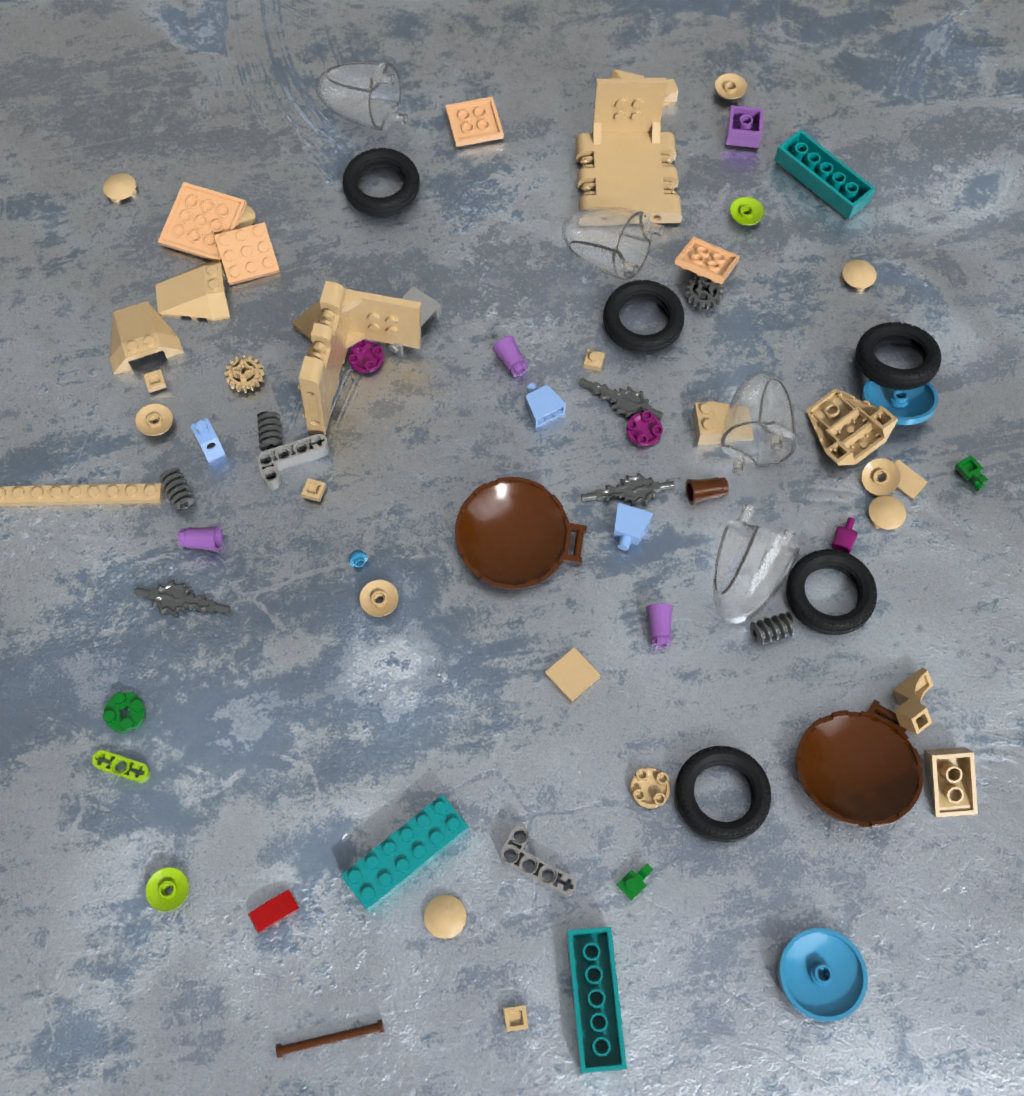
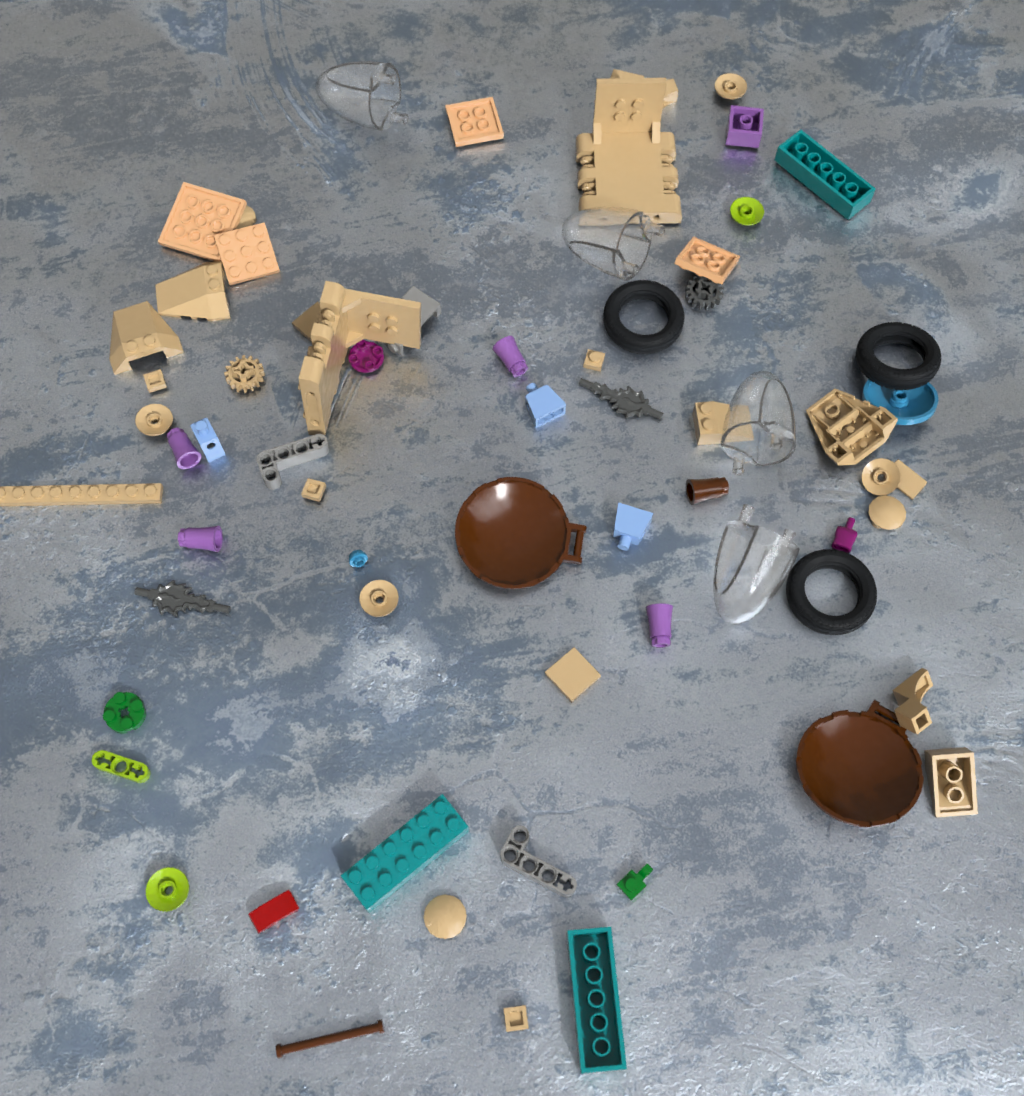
tan dish [103,173,137,203] -> none
dark grey piece [160,468,195,510] -> none
dark grey piece [257,411,283,451] -> none
black tyre [342,148,420,217] -> none
dark grey piece [581,473,674,506] -> none
magenta dish [626,410,663,446] -> none
tan dish [630,767,671,808] -> none
black tyre [675,746,771,842] -> none
dark grey piece [750,611,795,645] -> none
dark azure dish [778,928,868,1022] -> none
tan dish [841,260,876,291] -> none
green plate [955,455,988,491] -> none
none -> medium lavender plant [166,427,202,469]

